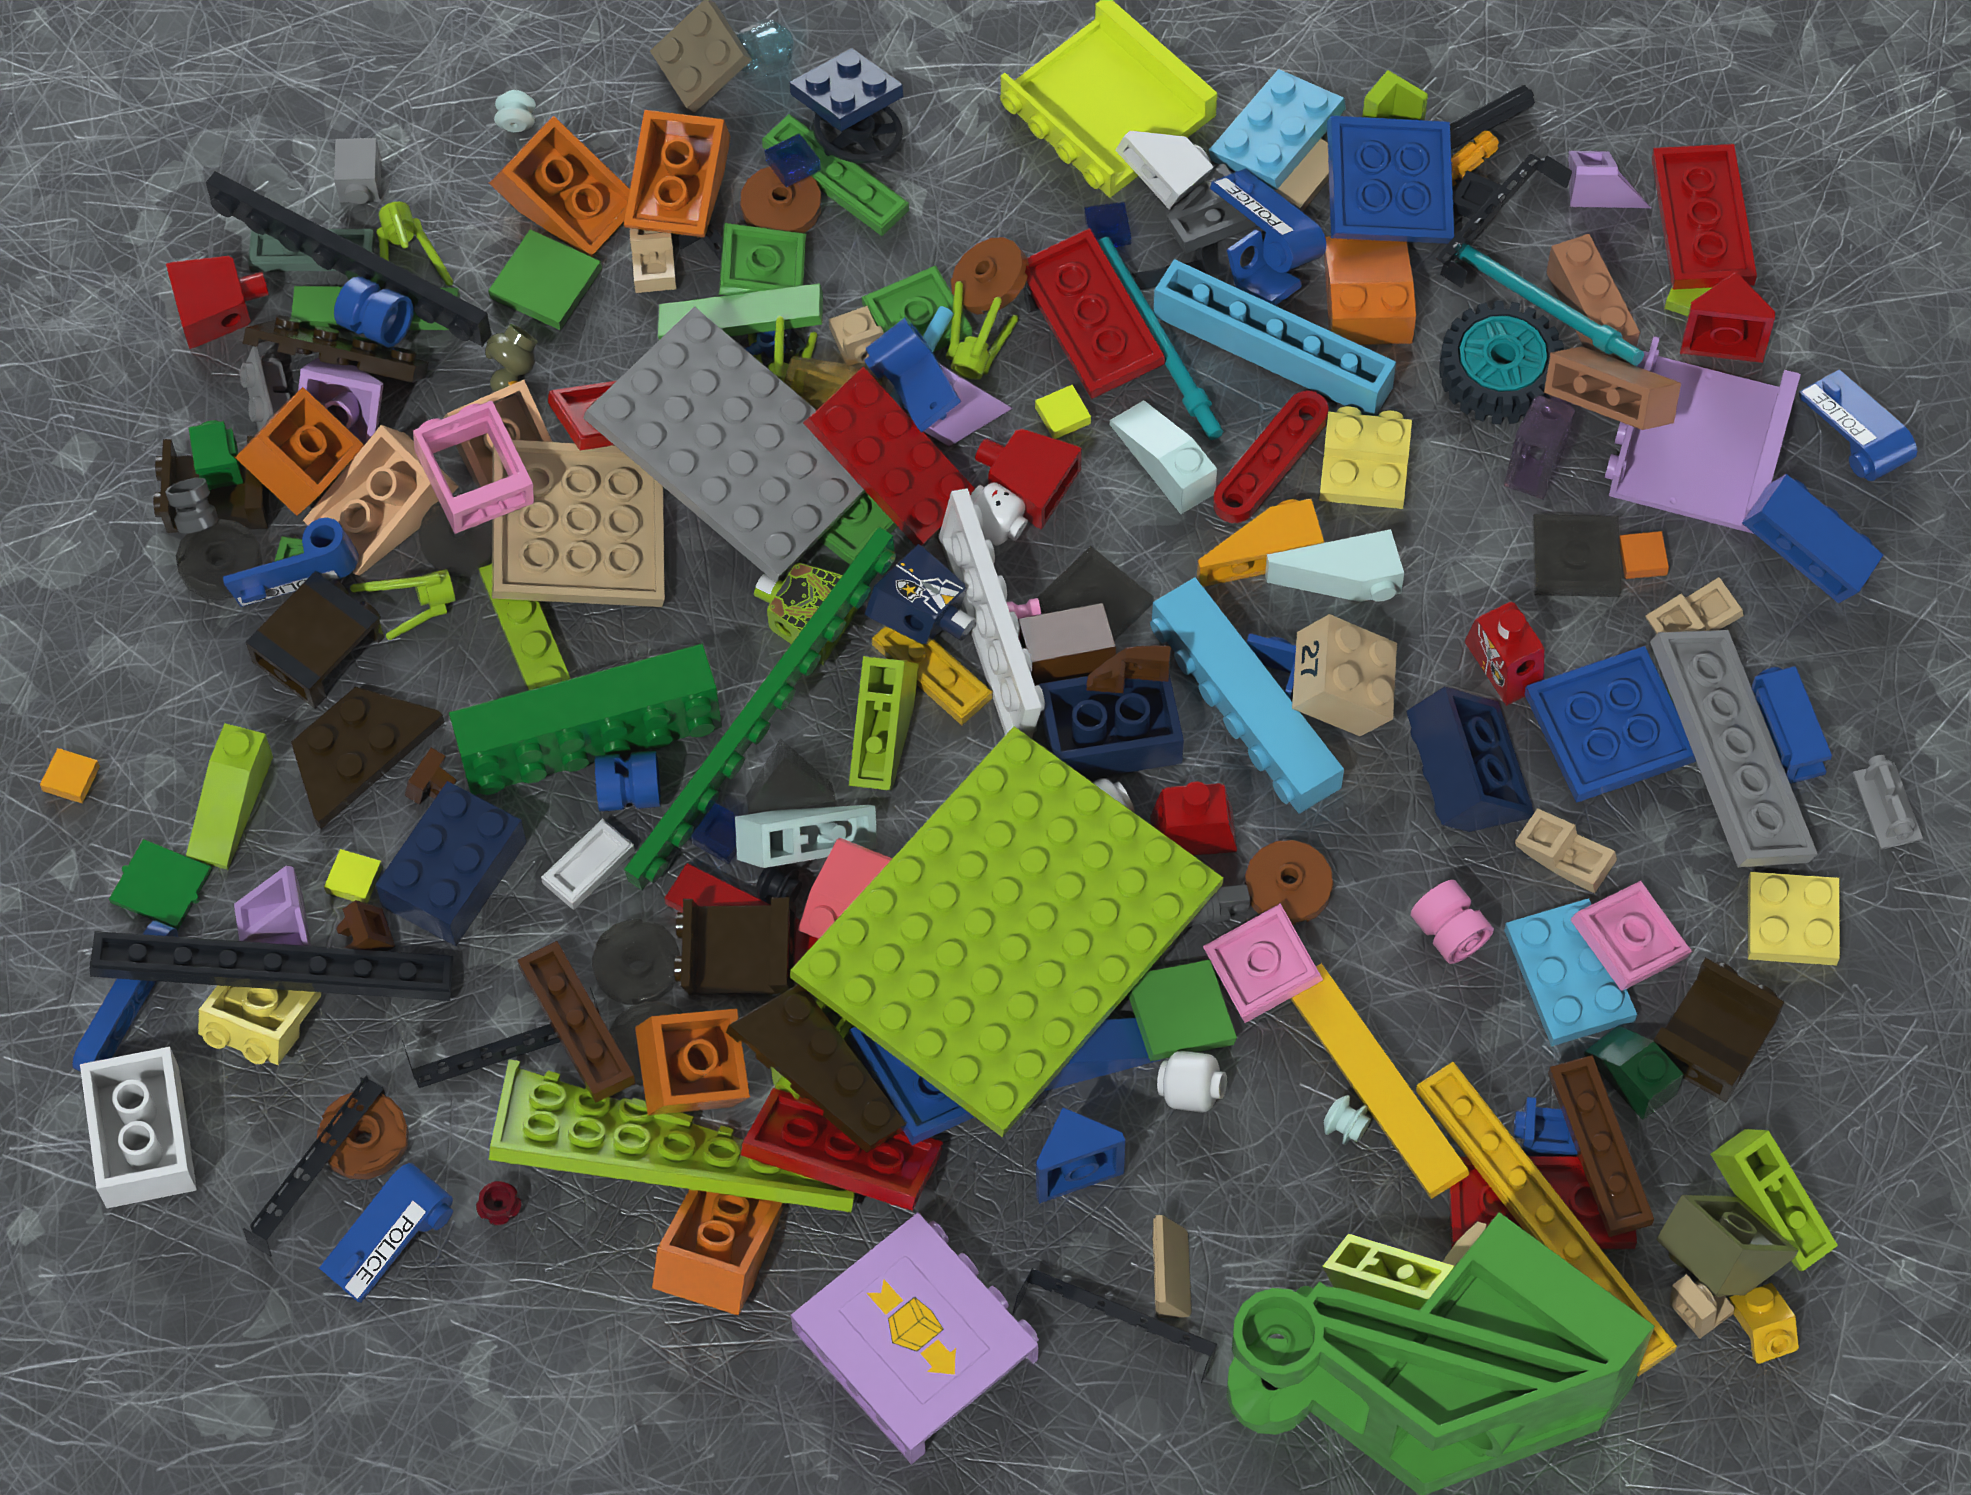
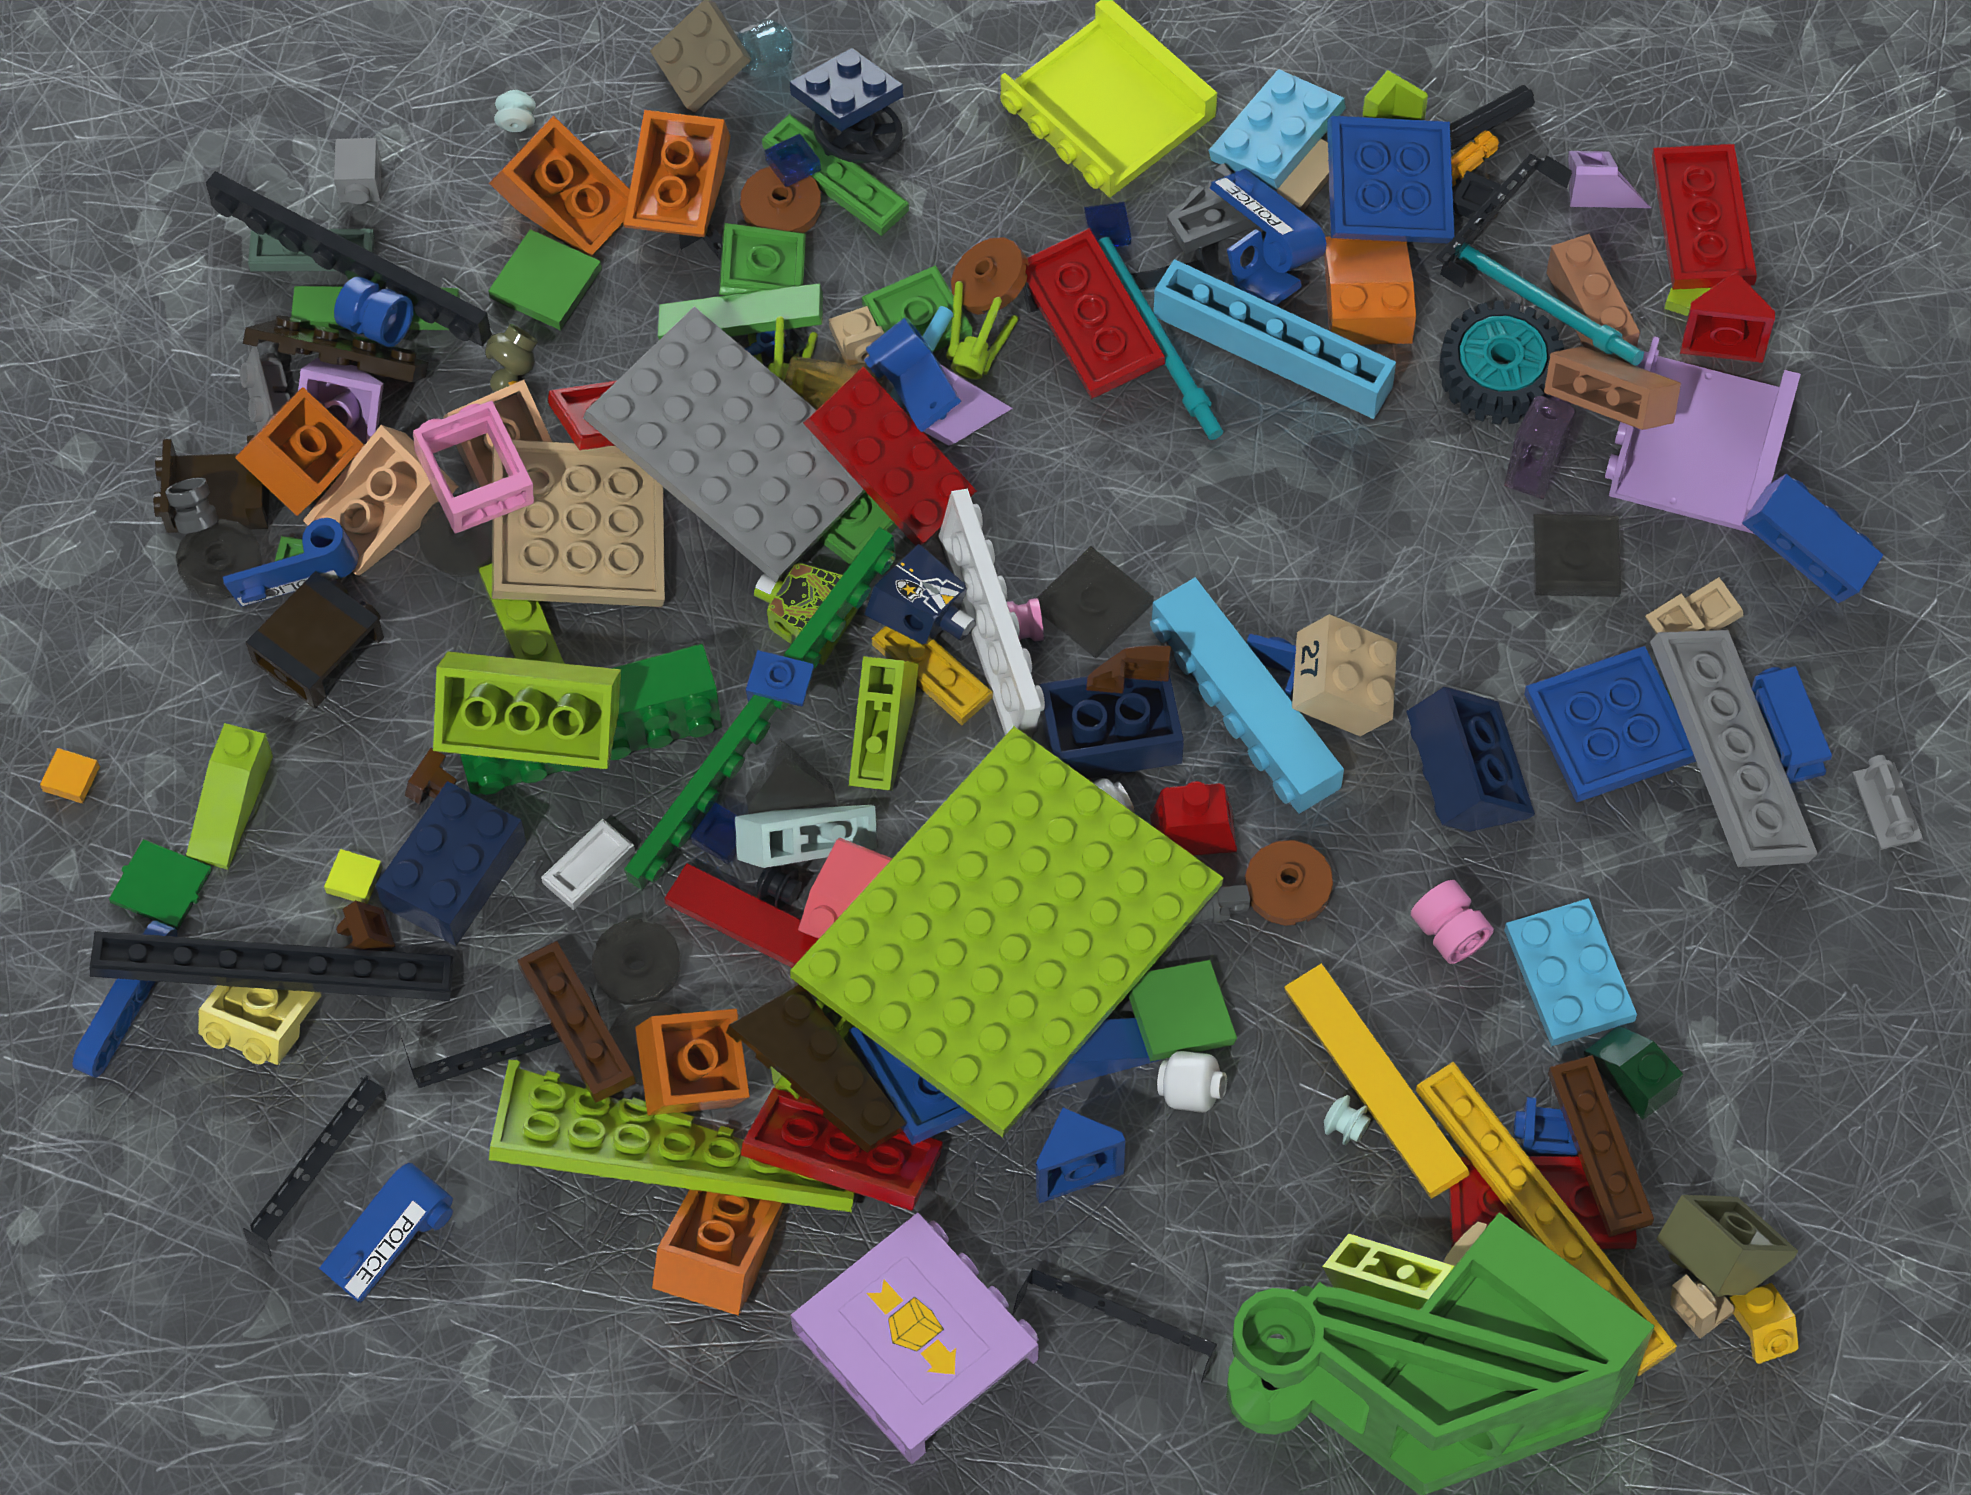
white brick [80,1047,197,1208] -> none
red torso [166,256,269,349] -> none
green window [188,420,243,490] -> none
lavender slope [234,866,311,946] -> none
dark brown wing [291,687,444,829] -> none
dark orange plate [317,1092,409,1180] -> none
lime plant [350,569,455,640] -> none
lime plant [376,201,453,286] -> none
dark red plate [476,1181,521,1225] -> none
blue wheel [595,751,661,812] -> none
tan slope [630,228,676,293] -> none
dark brown panel [674,897,796,995] -> none
white head [970,483,1028,546] -> none
red torso [975,429,1082,530] -> none
slope [1018,603,1116,686] -> none
neon yellow tile [1035,385,1091,439] -> none
light aqua slope [1109,400,1217,514] -> none
white slope [1115,131,1213,210] -> none
tan slope [1152,1215,1191,1318] -> none
light orange slope [1197,499,1324,587] -> none
bright pink tile [1203,904,1323,1023] -> none
red plate [1213,391,1329,523] -> none
light aqua slope [1265,529,1404,602] -> none
light yellow plate [1319,406,1412,509] -> none
red torso [1465,602,1545,706] -> none
tan slope [1515,808,1617,894] -> none
bright pink tile [1571,881,1692,991] -> none
orange tile [1618,531,1669,579] -> none
dark brown panel [1653,957,1784,1103] -> none
lime slope [1710,1129,1838,1271] -> none
light yellow plate [1748,872,1840,966] -> none
door [1799,369,1917,482] -> none
none -> lime slope [433,651,621,769]
none -> blue bracket [746,650,814,707]

